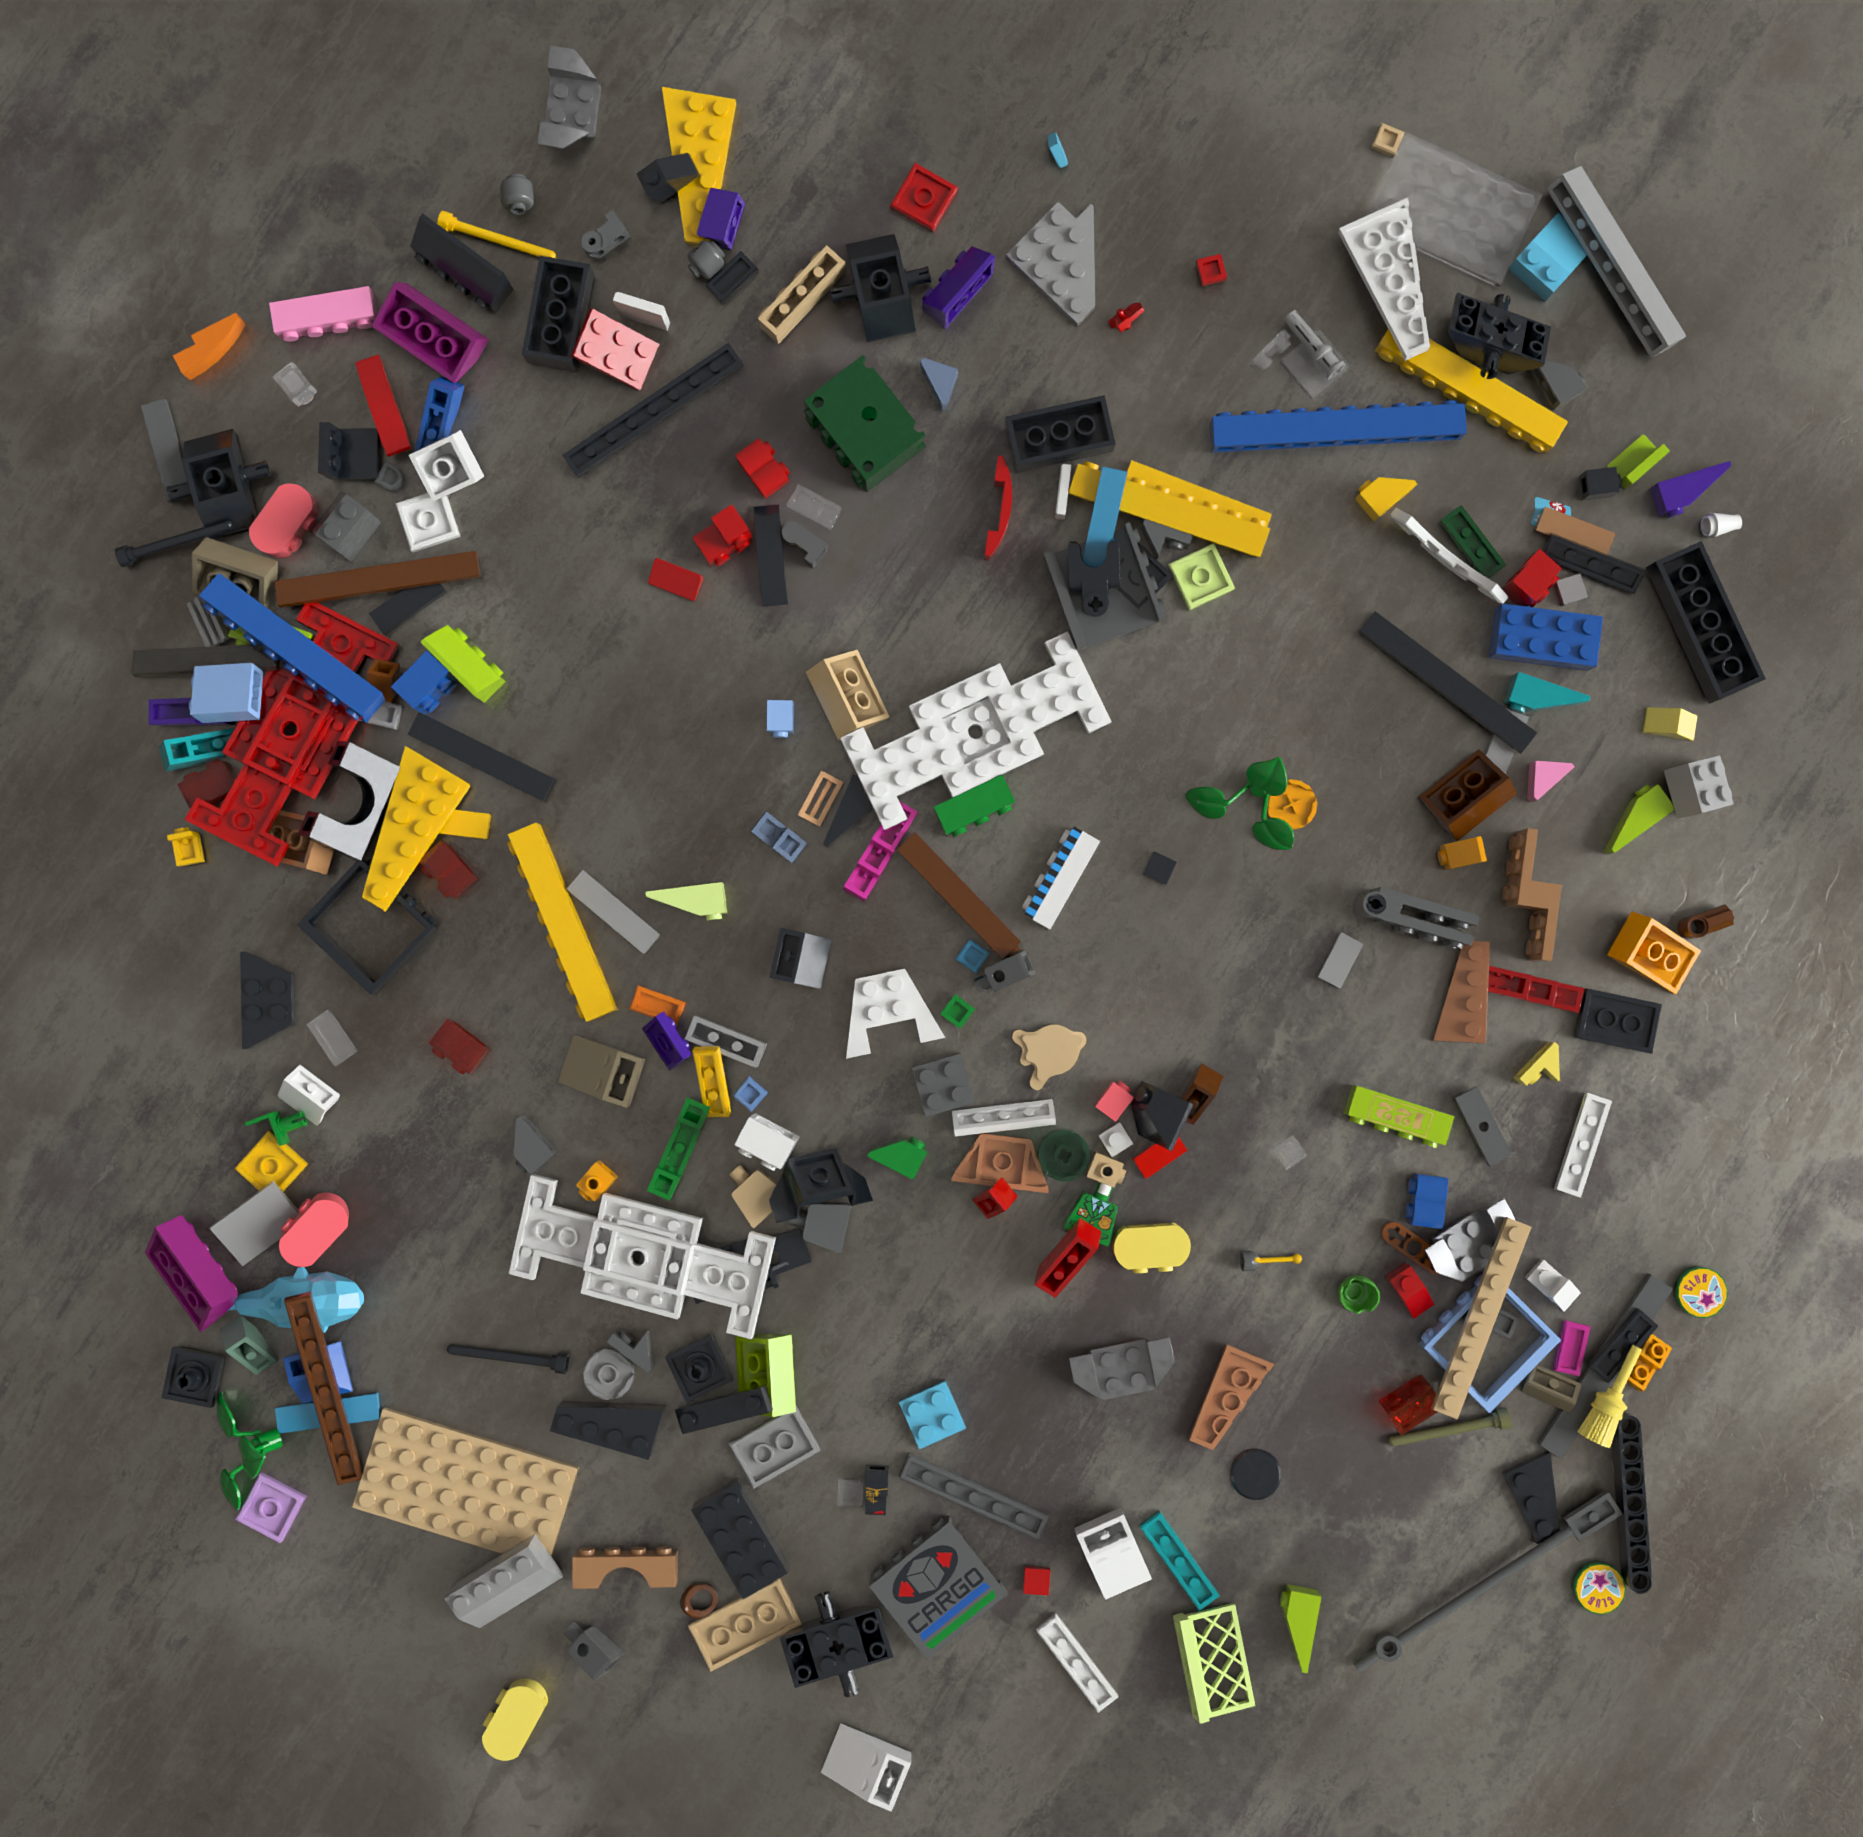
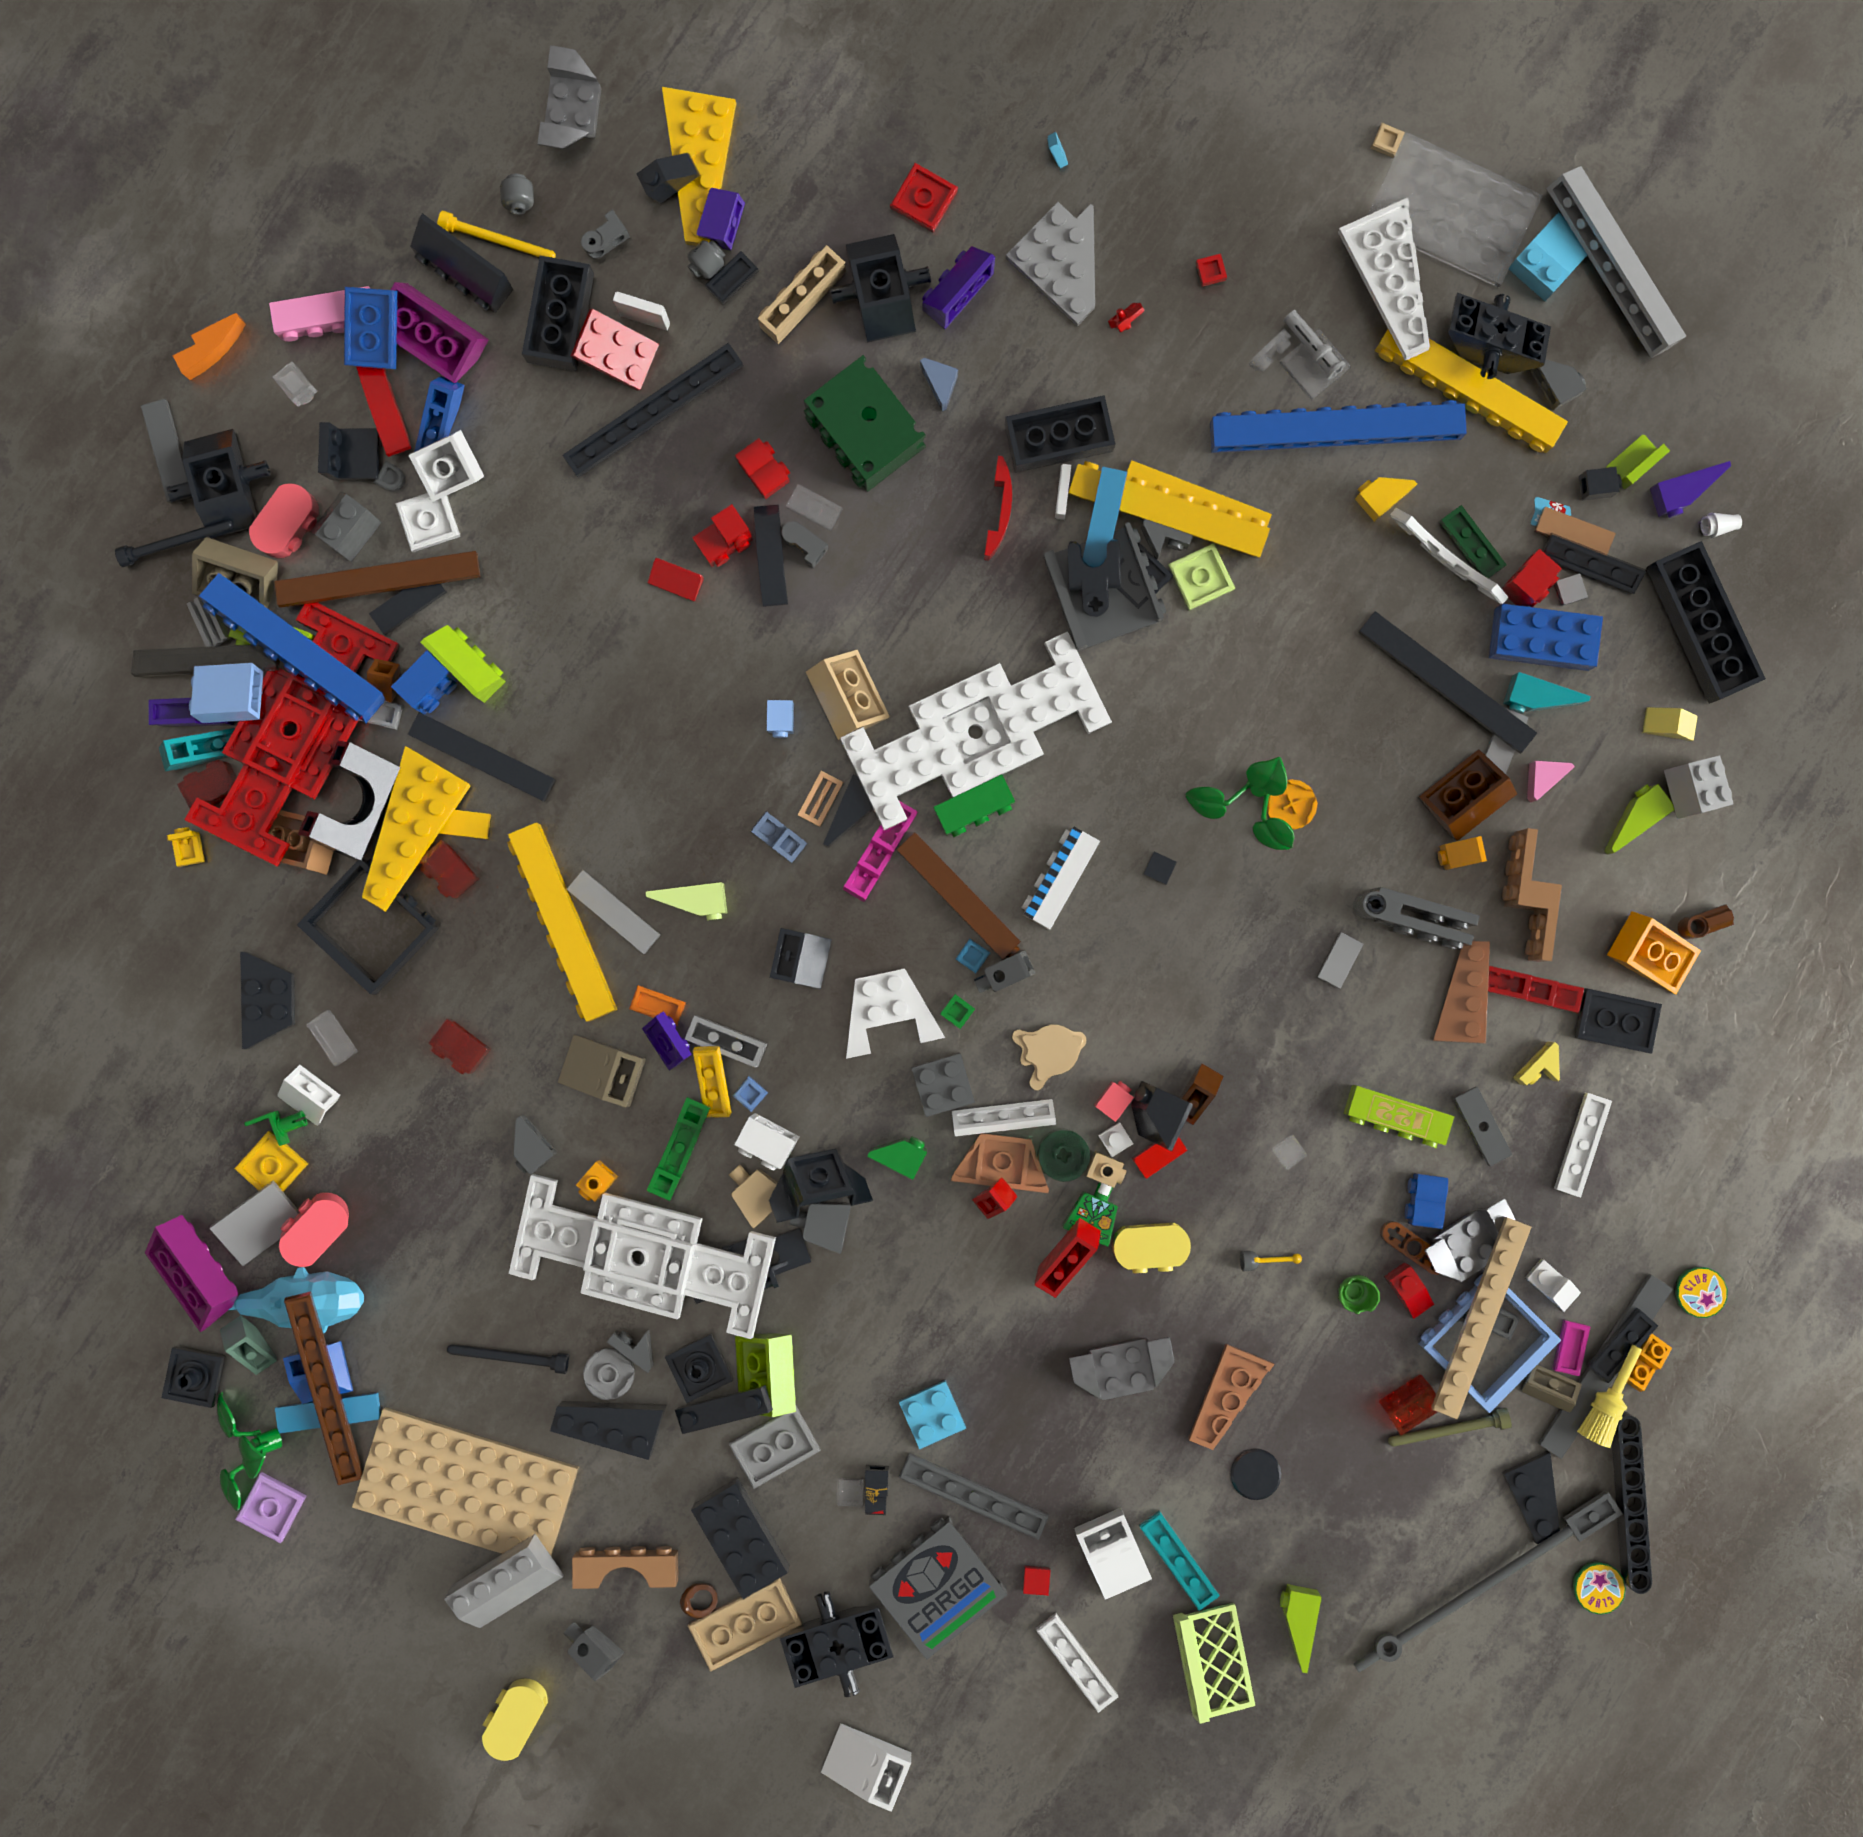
none -> blue tile [344,287,397,369]

